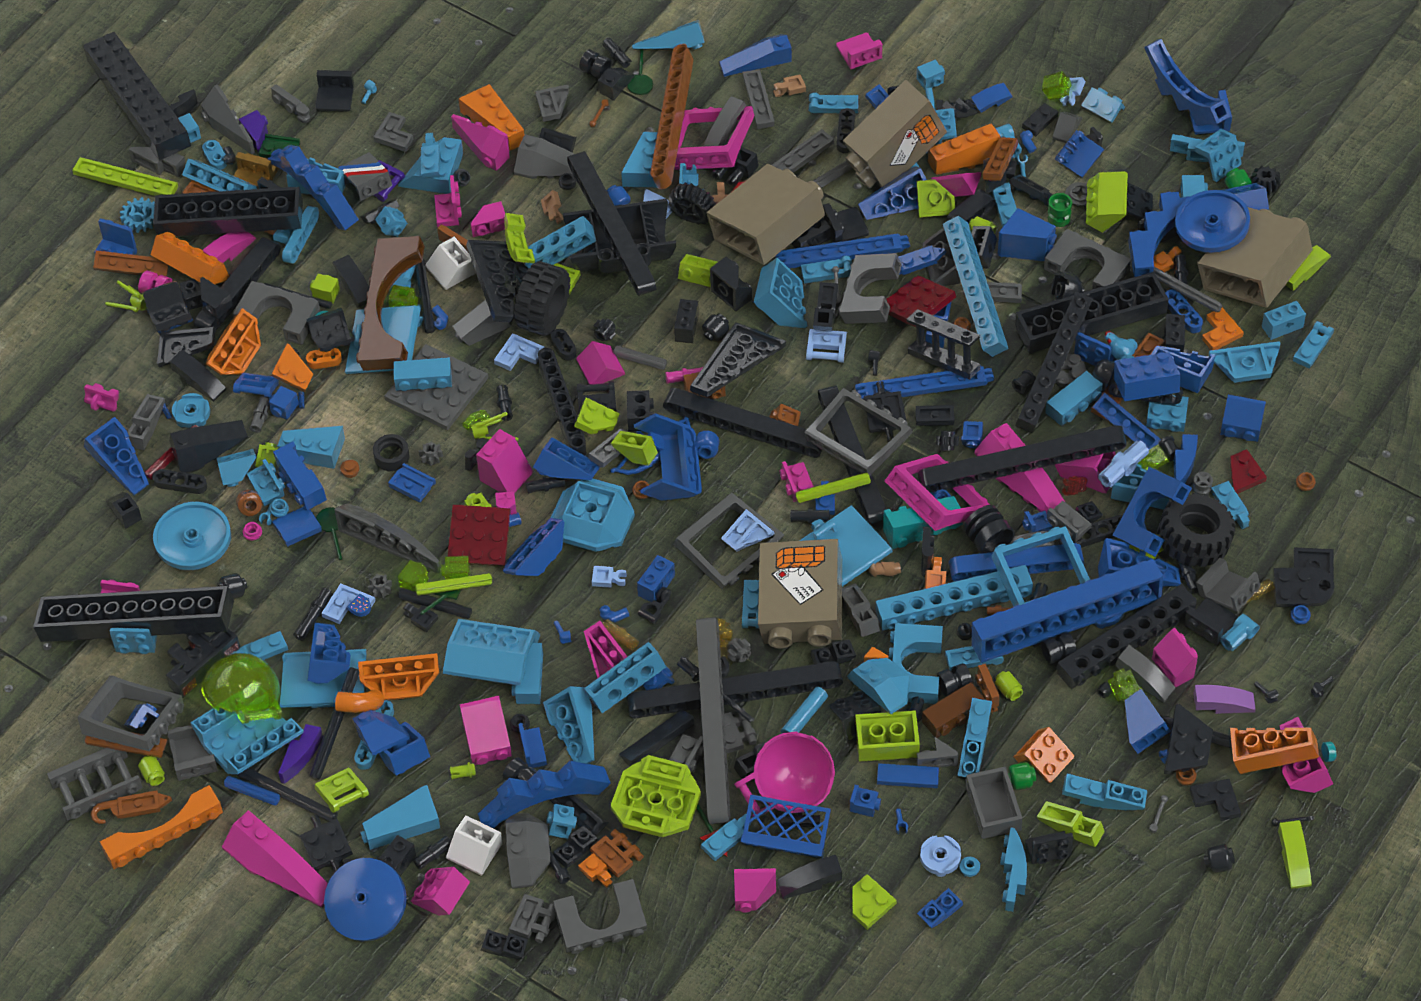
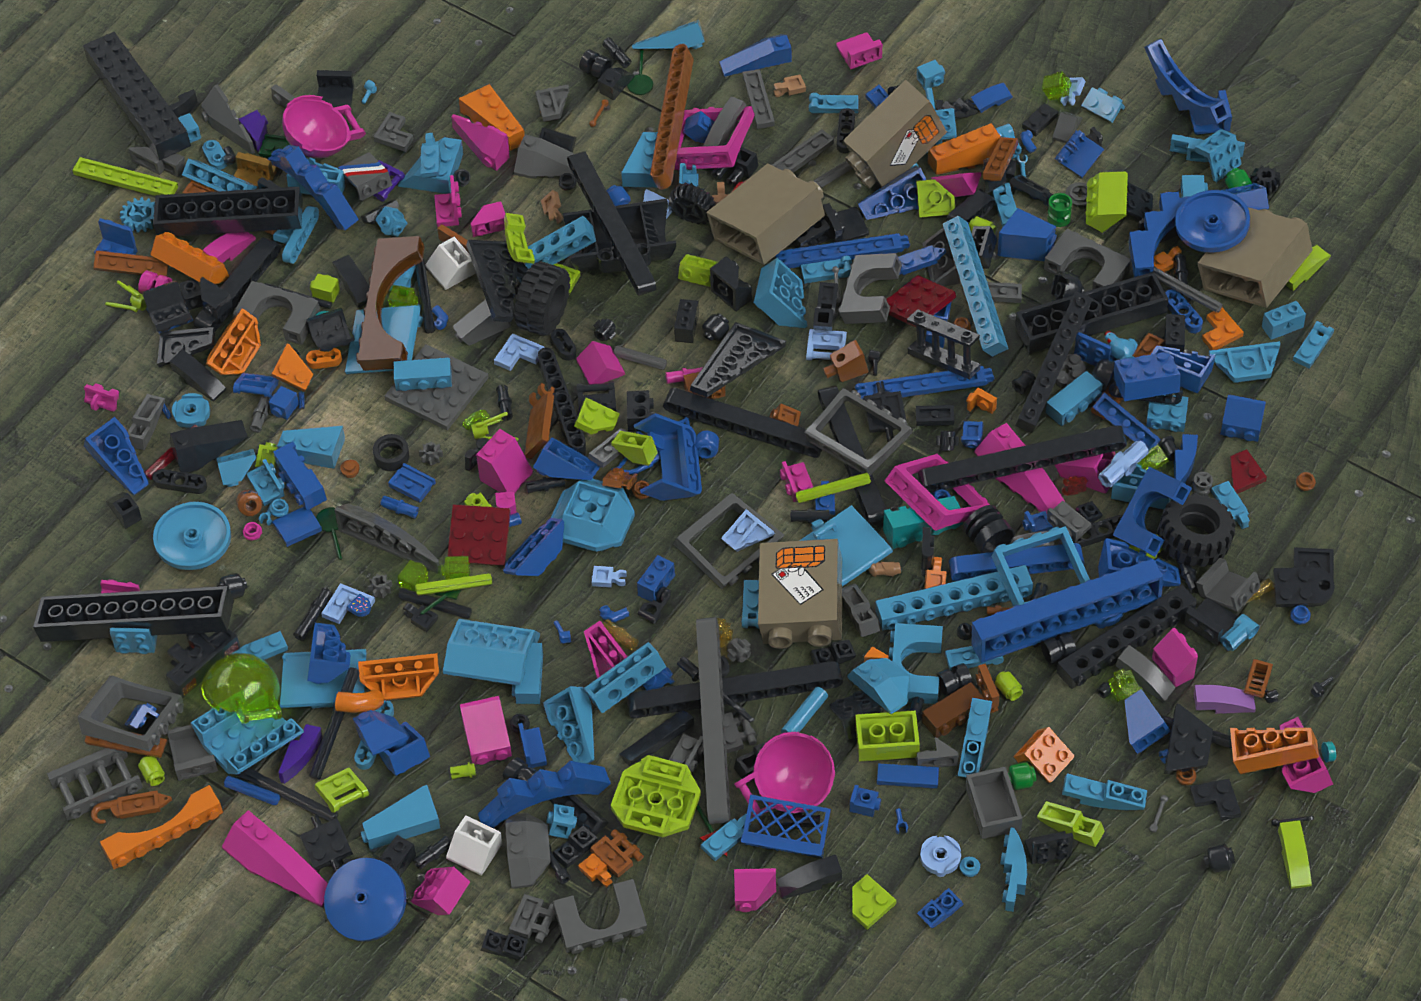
none -> dark pink windscreen [282,95,366,158]
none -> blue axle [380,496,419,519]
none -> dark orange tile [524,383,555,459]
none -> dark orange plate [602,468,637,490]
none -> blue slope [683,111,715,143]
none -> dark orange torso [823,340,868,382]
none -> orange bracket [966,387,997,414]
none -> dark orange slope [1244,659,1273,698]

